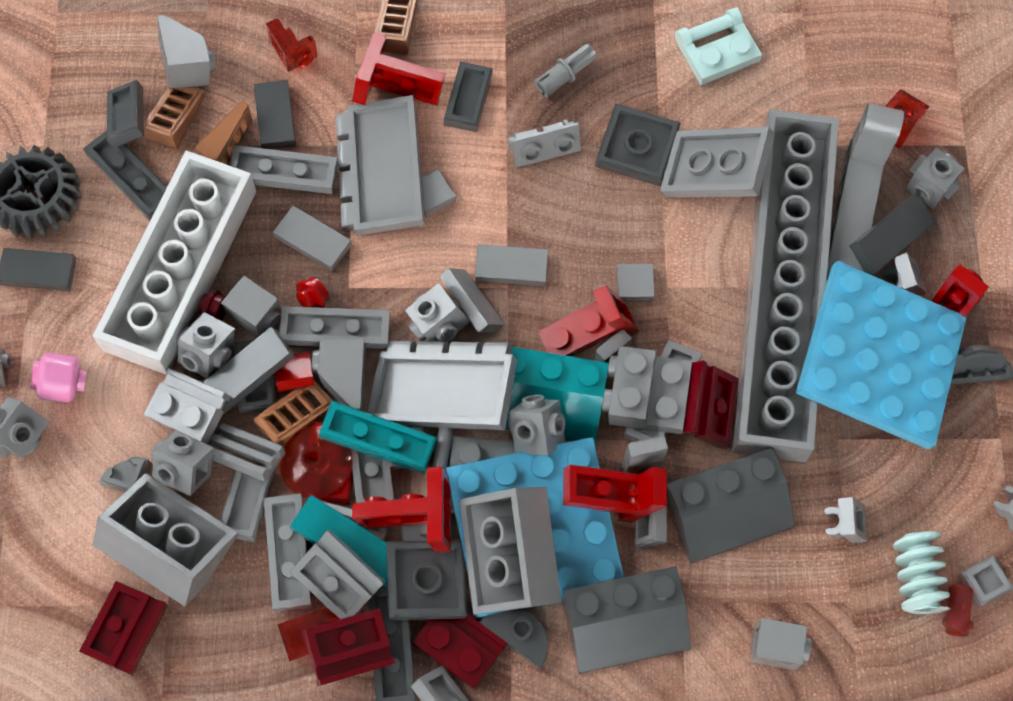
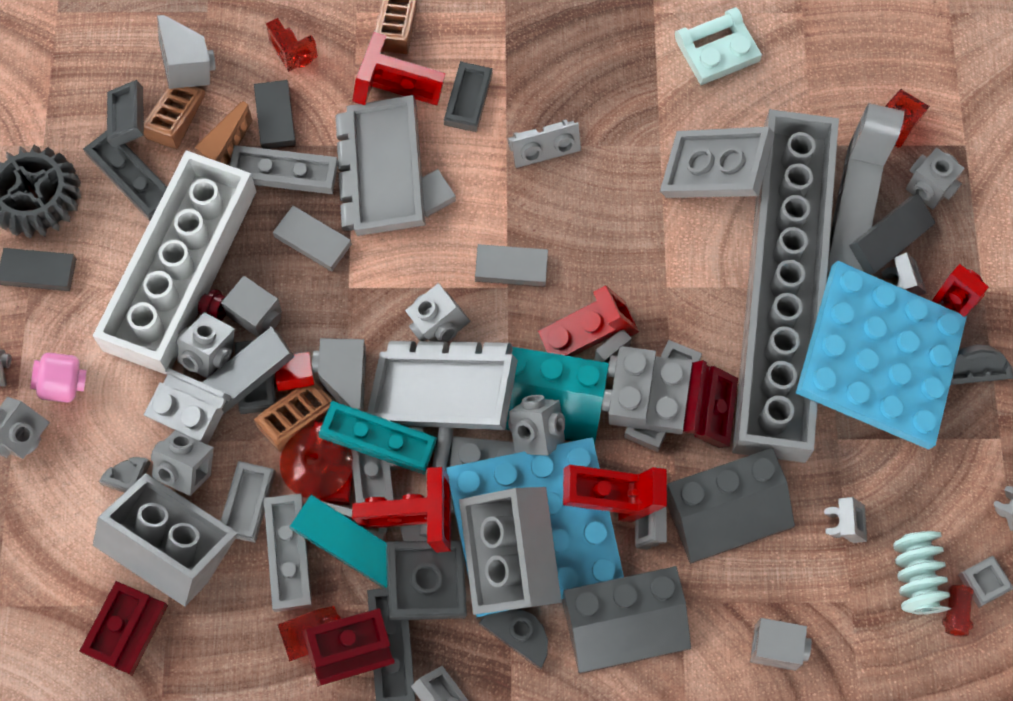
light grey tile [210,423,286,482] -> none
light grey plate [279,306,391,349] -> none
light grey plate [290,529,386,619] -> none
red plate [296,277,329,308] -> none
dark red plate [412,613,507,690] -> none
light grey tile [440,268,505,333] -> none
light grey axle [534,44,597,98] -> none
dark grey tile [595,103,681,186] -> none
light grey tile [616,264,654,301] -> none
light grey tile [621,435,668,474] -> none

